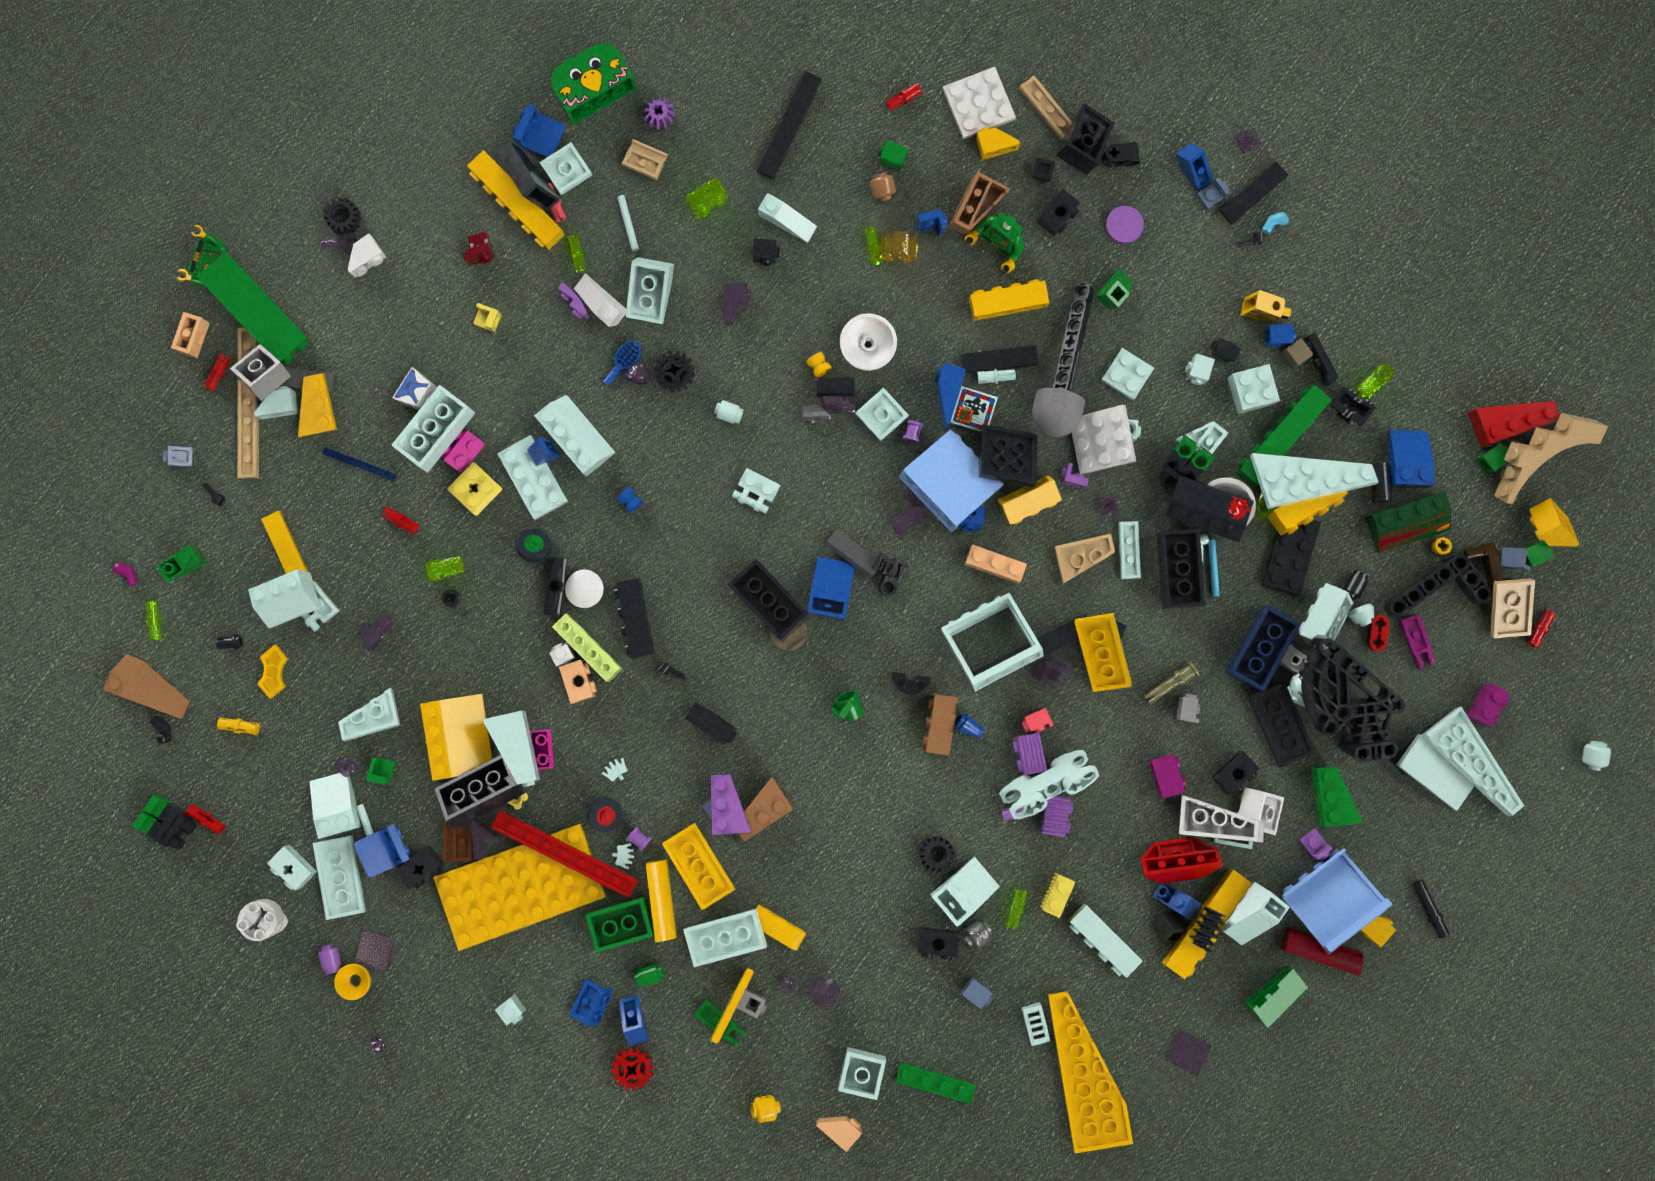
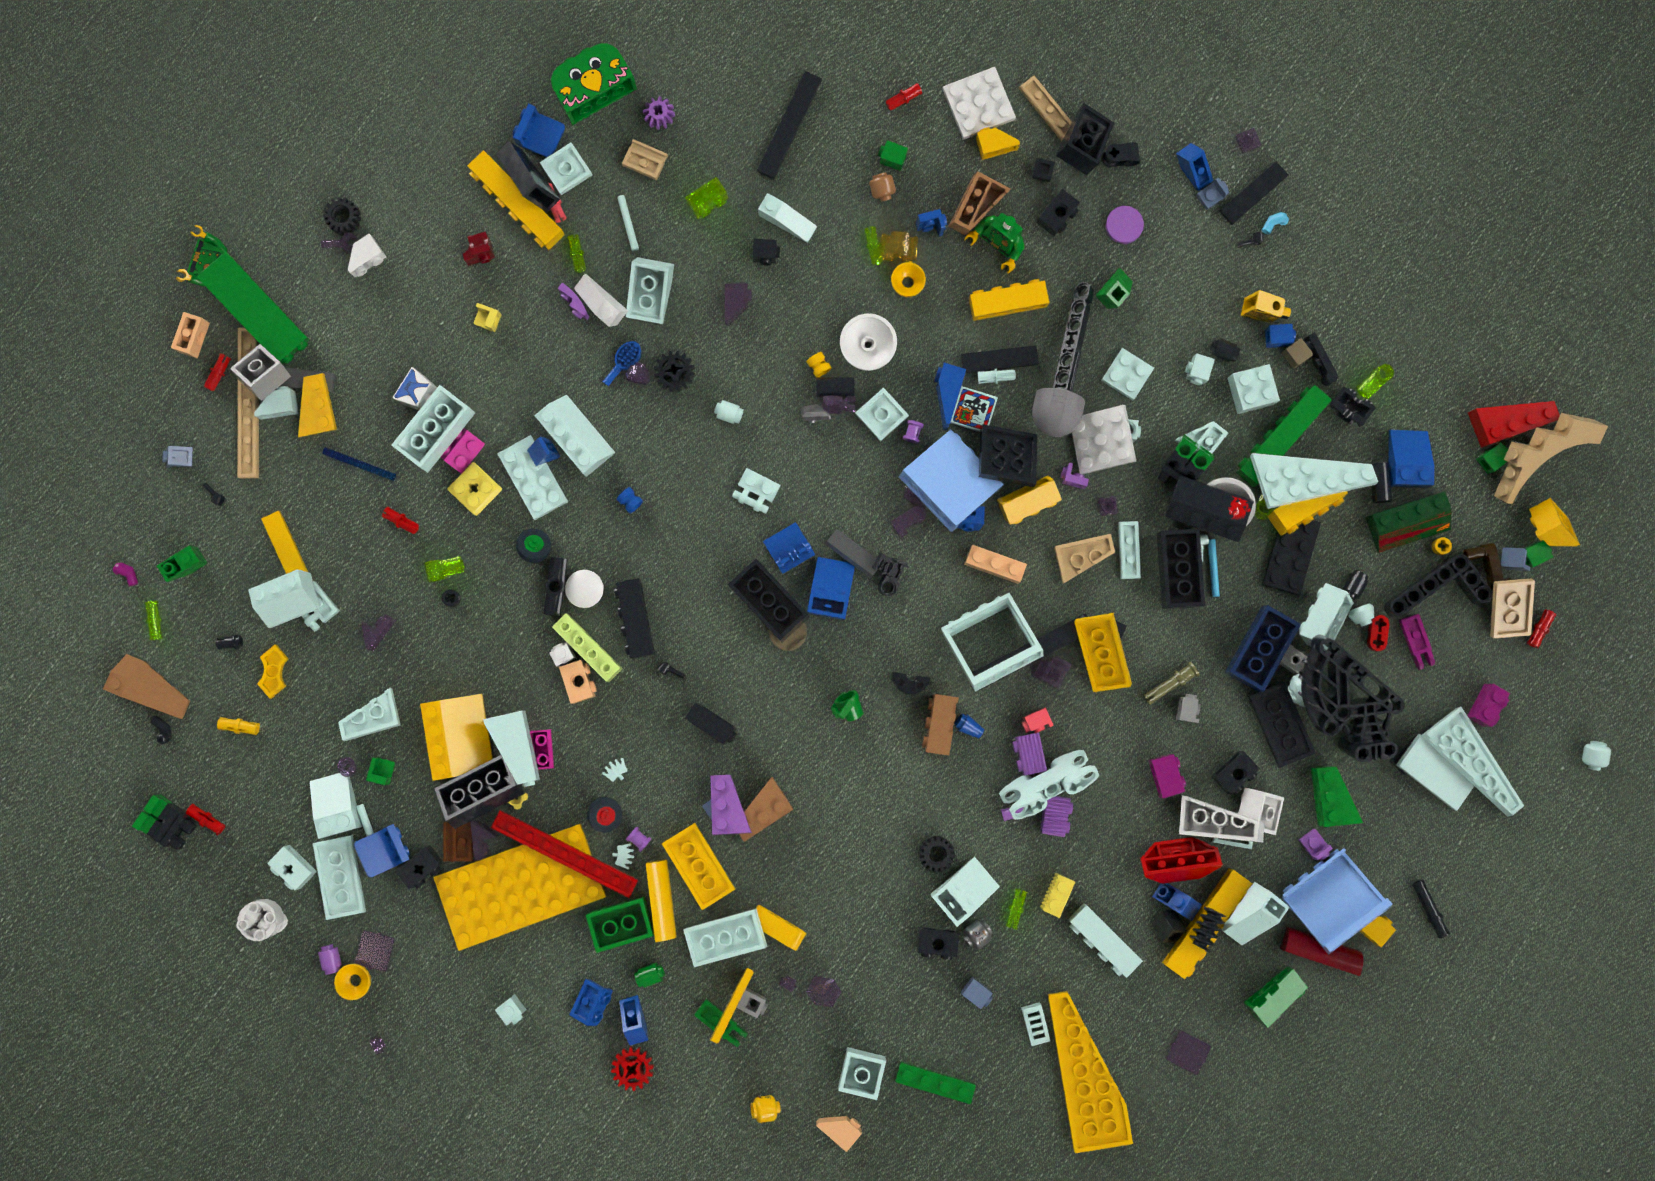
none -> blue hinge [763,522,815,574]
none -> yellow piece [891,262,926,297]

